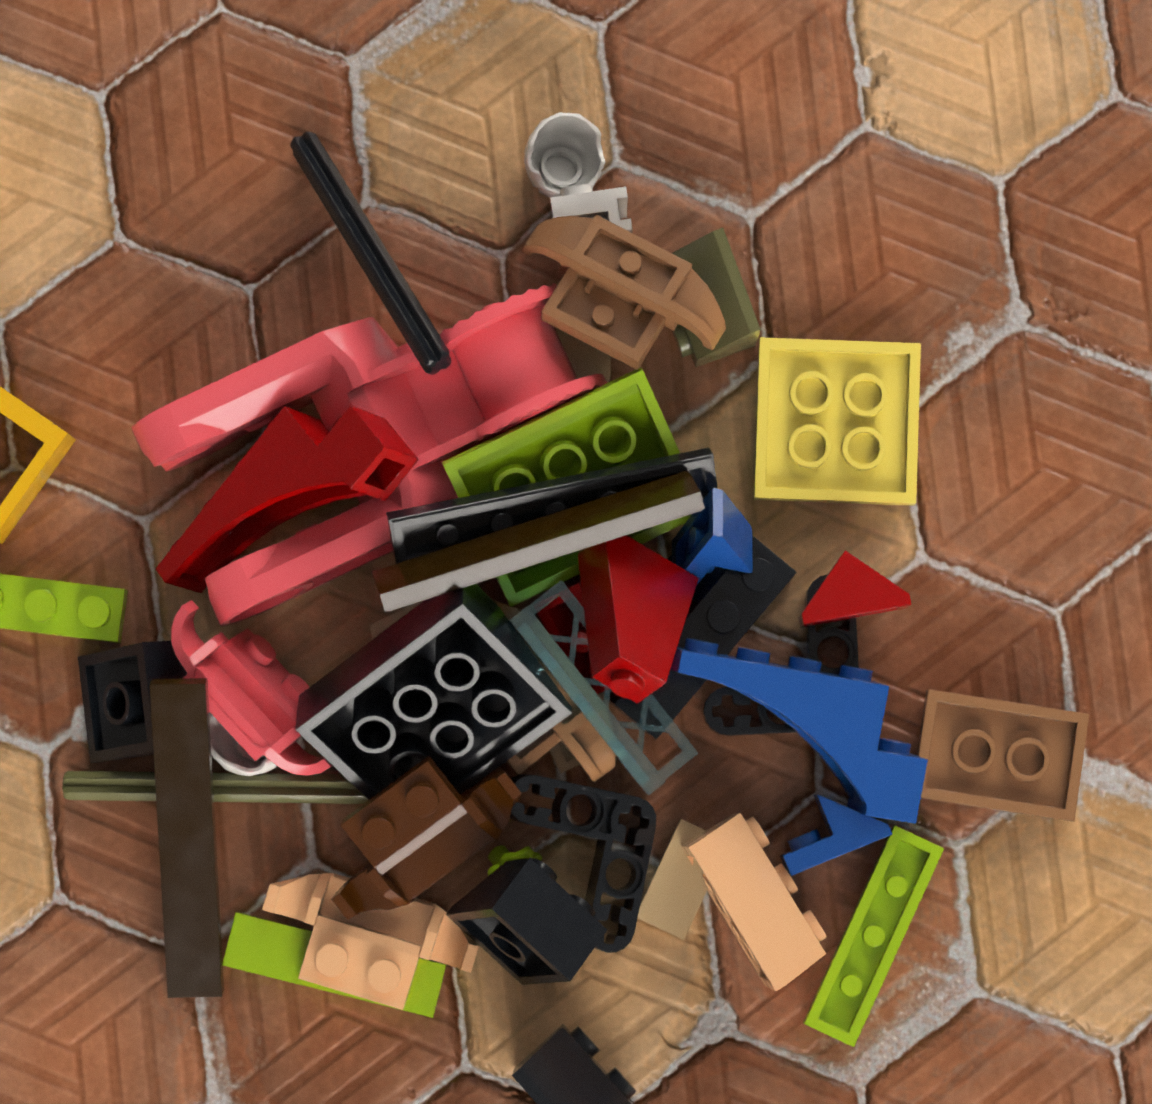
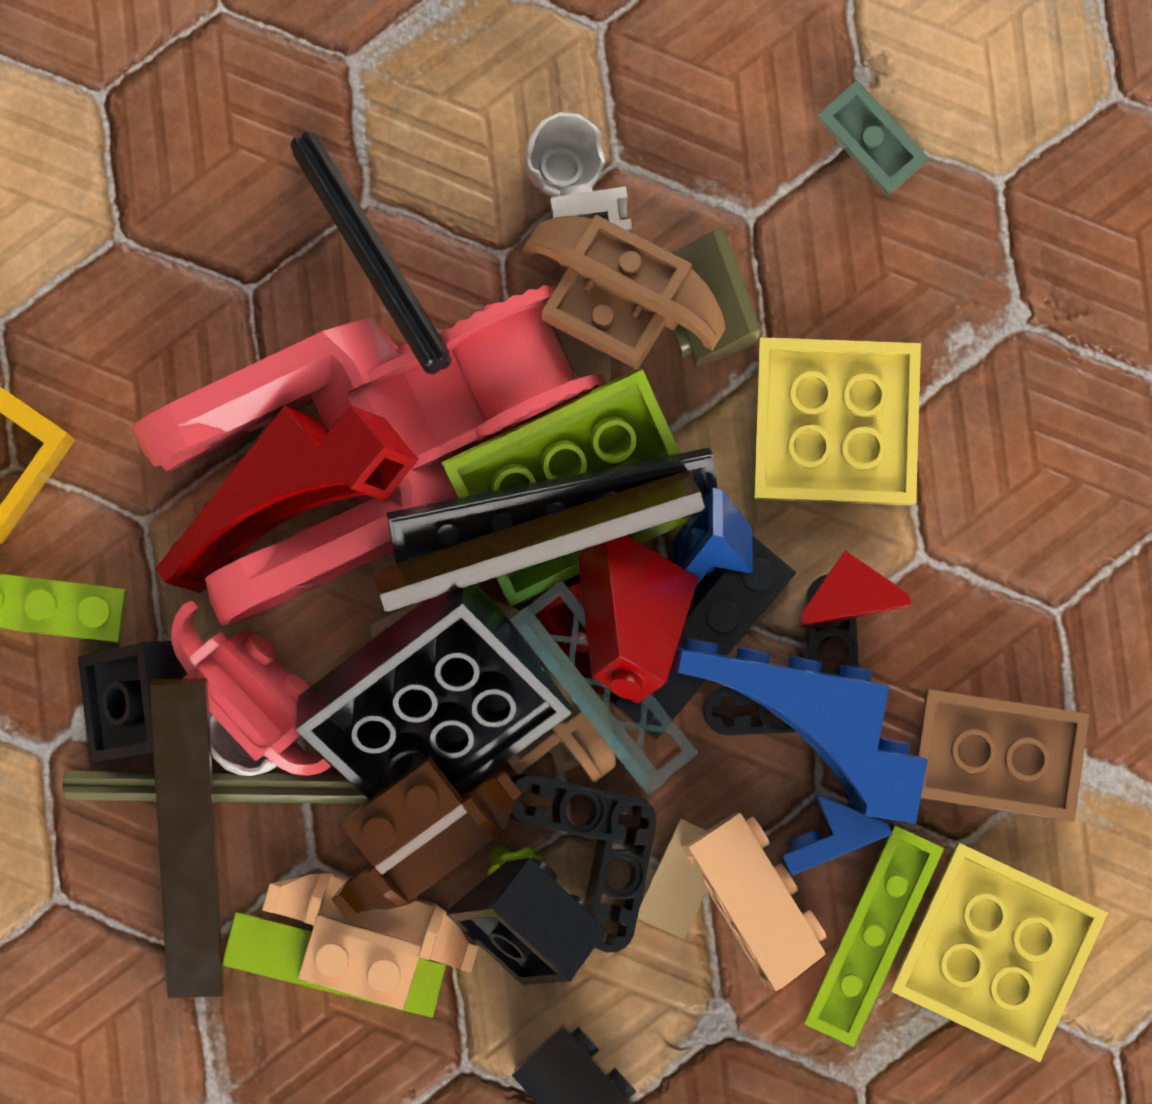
none -> sand green plate [816,80,929,197]
none -> light yellow plate [889,843,1108,1062]

